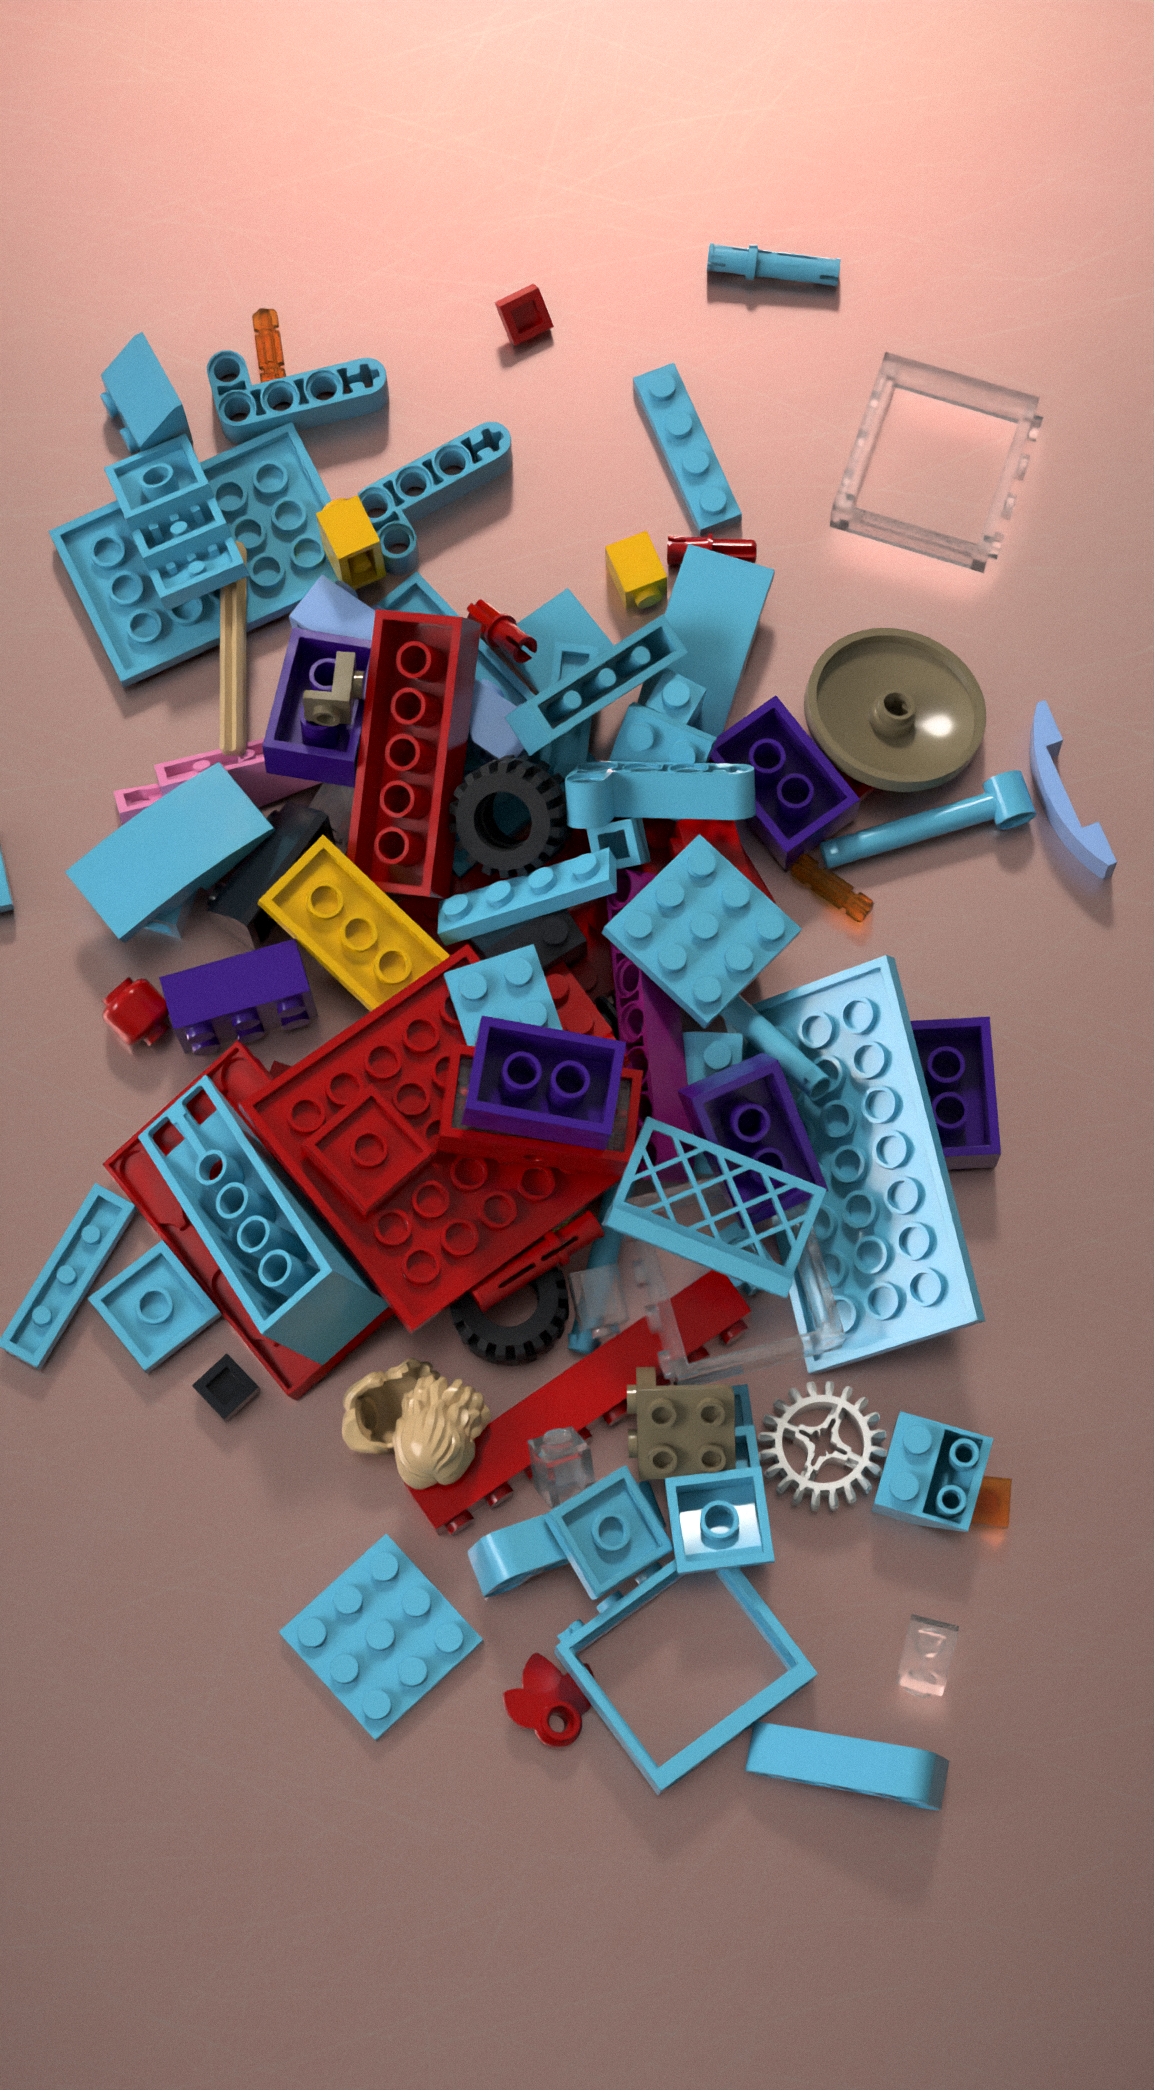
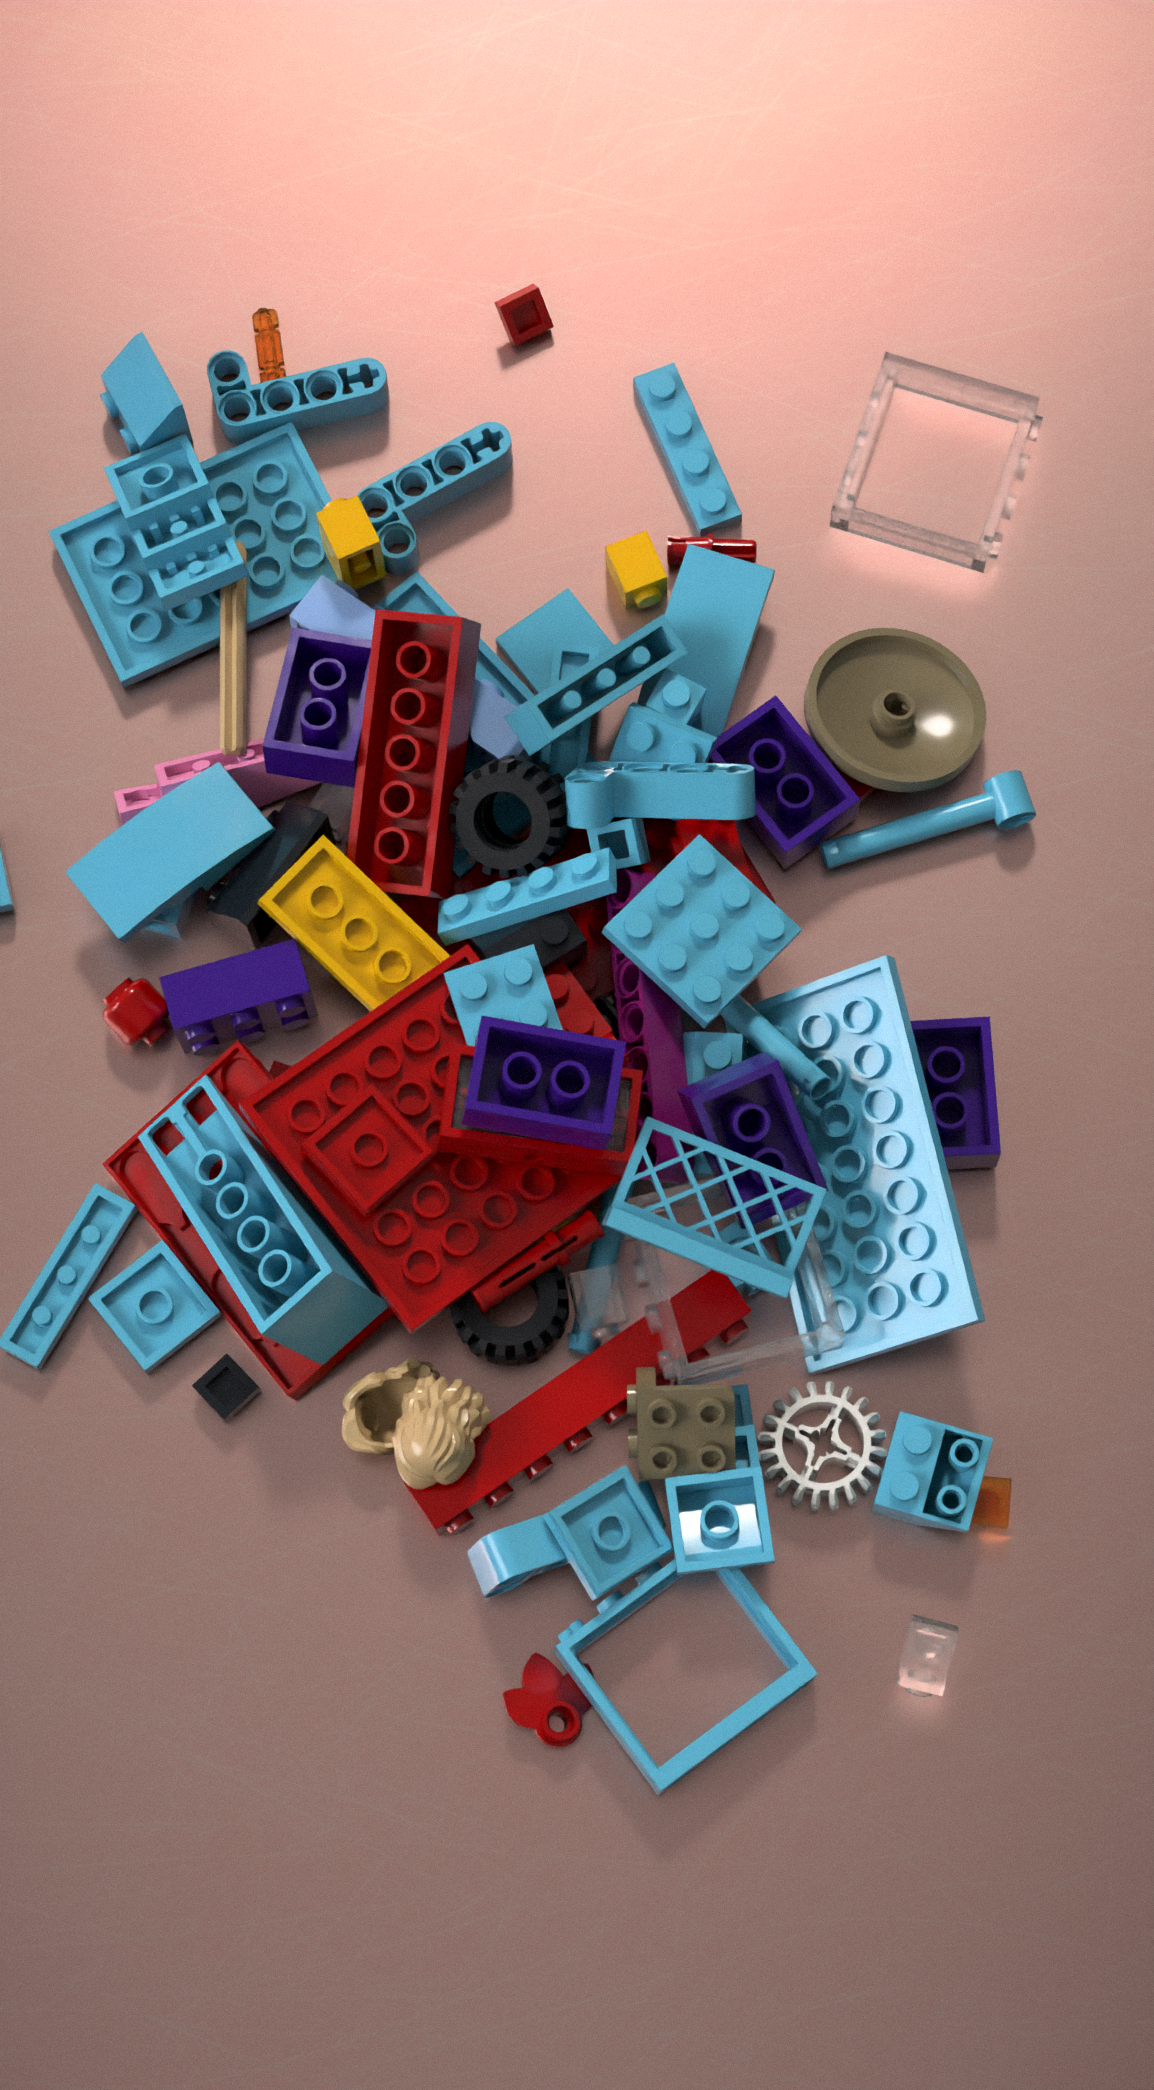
medium azure plate [279,1534,484,1741] -> none
dark tan bracket [303,651,365,726] -> none
red axle [467,599,537,663] -> none
clear brick [527,1426,595,1510] -> none
medium azure pin [706,243,841,287] -> none
medium azure beam [745,1722,949,1810] -> none
clear orange axle [791,853,874,923] -> none
light blue slope [1029,700,1117,880] -> none

